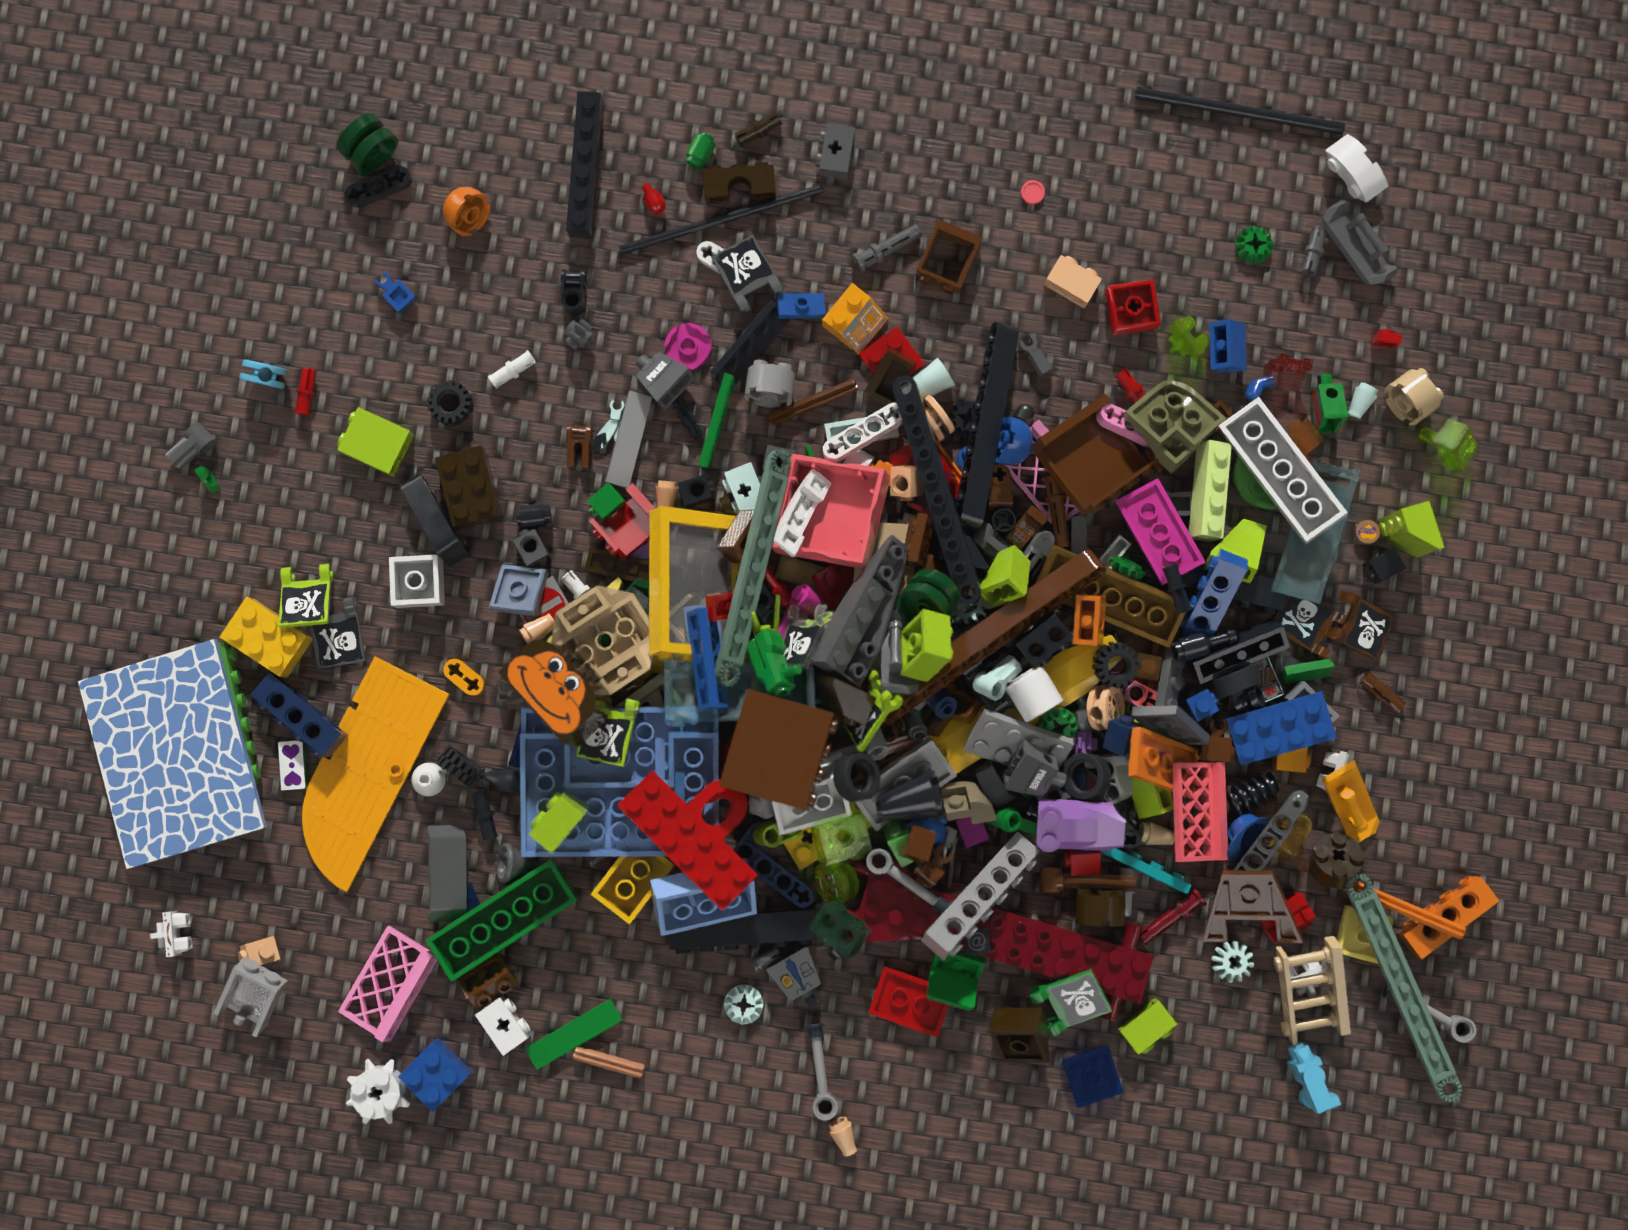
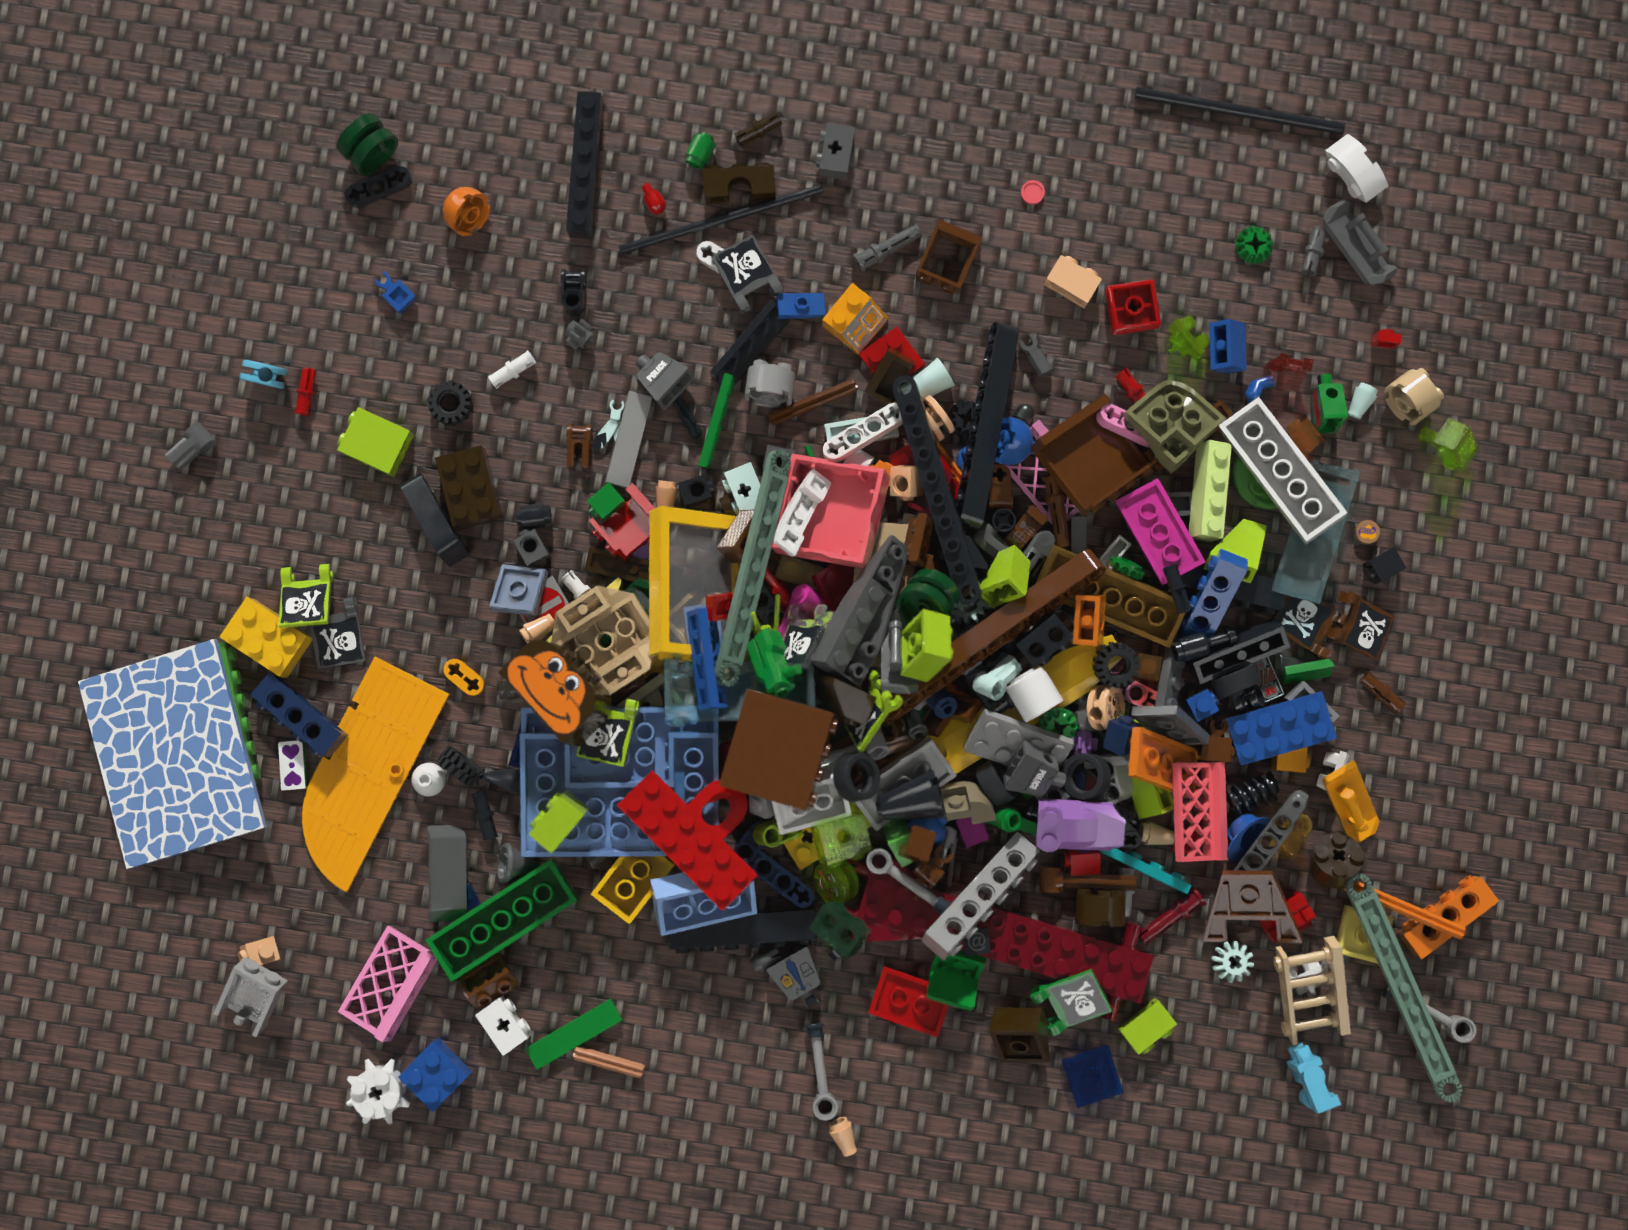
white hips [150,910,193,957] -> none
green tile [195,466,220,494] -> none
white brick [389,554,445,608] -> none
dark pink tile [665,323,712,370] -> none
light aqua gear [724,985,763,1025] -> none
lime slope [1379,501,1444,558] -> none

